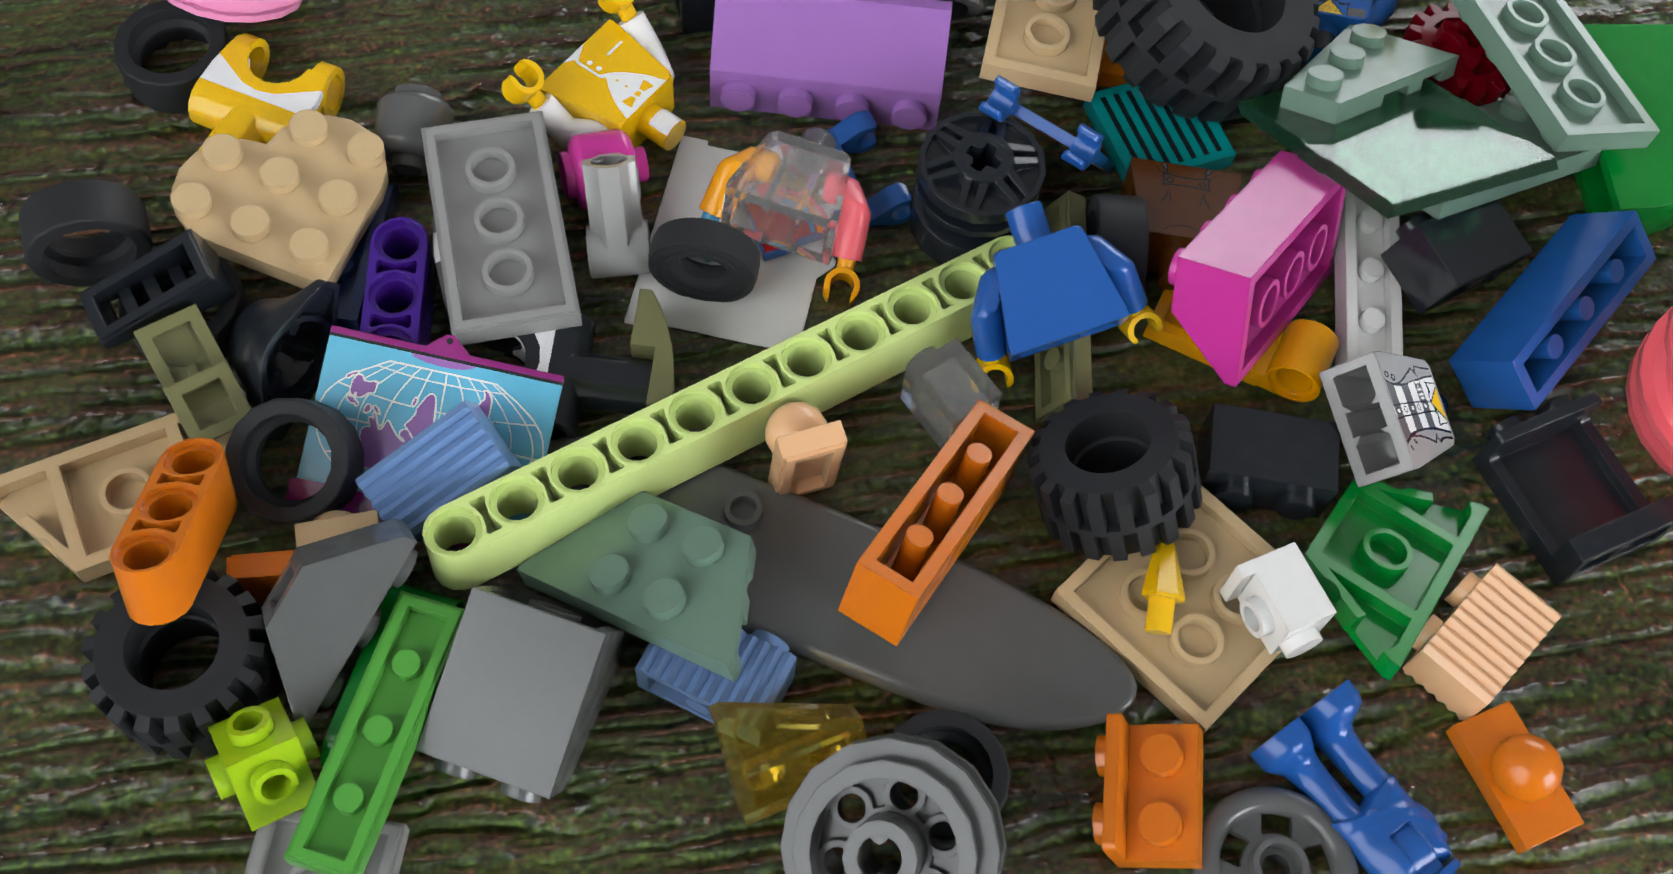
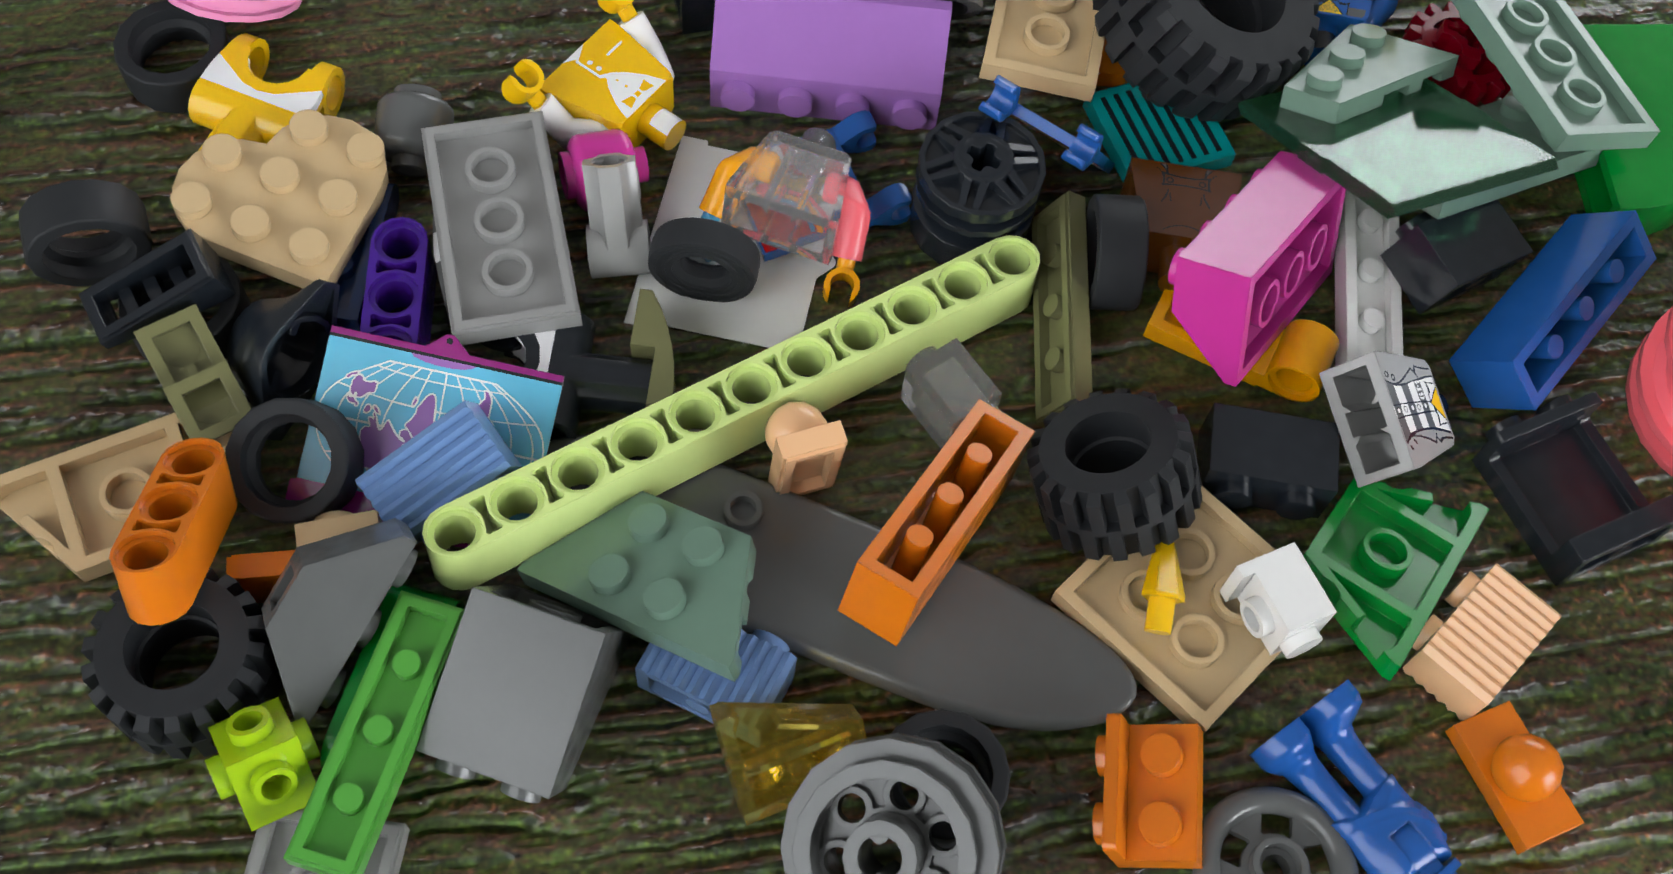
blue torso [970,201,1163,391] -> none

